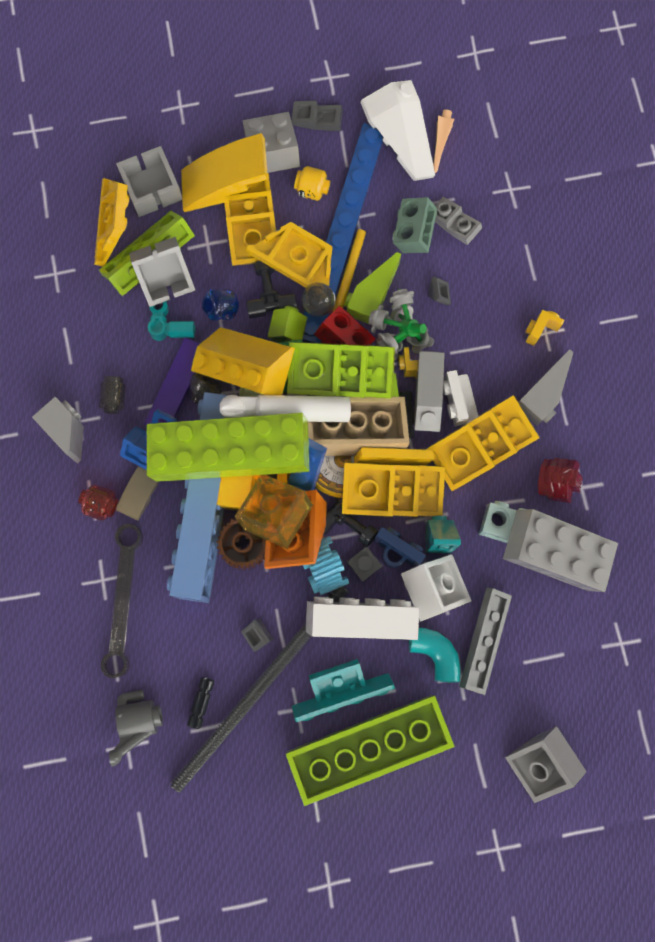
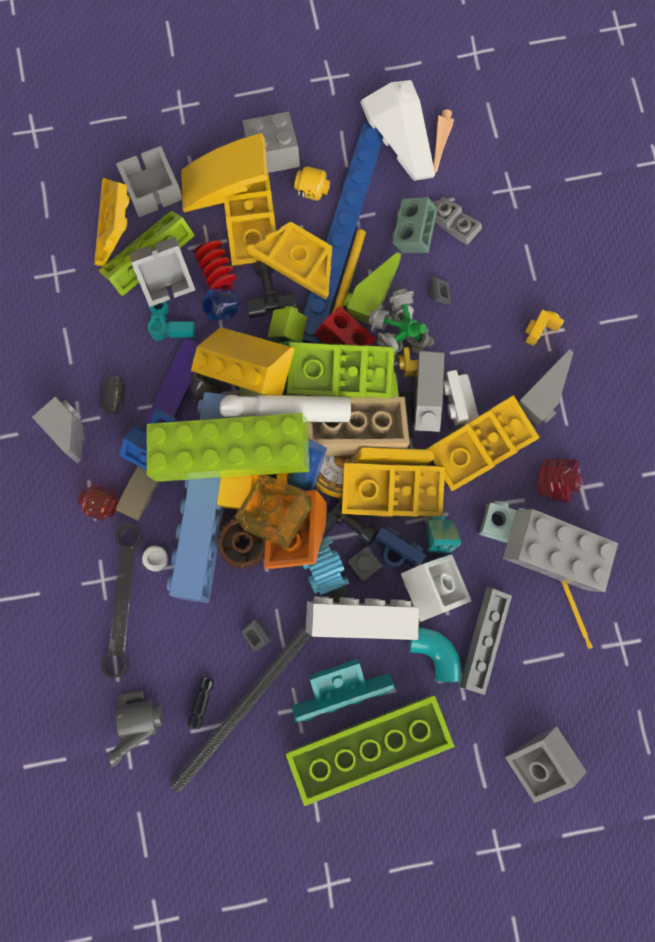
dark grey slope [292,101,343,131] -> none
clear smoke brick [301,282,335,317] -> none
none -> white tile [142,546,169,572]
none -> red piece [193,240,237,296]
none -> yellow piece [561,581,592,649]

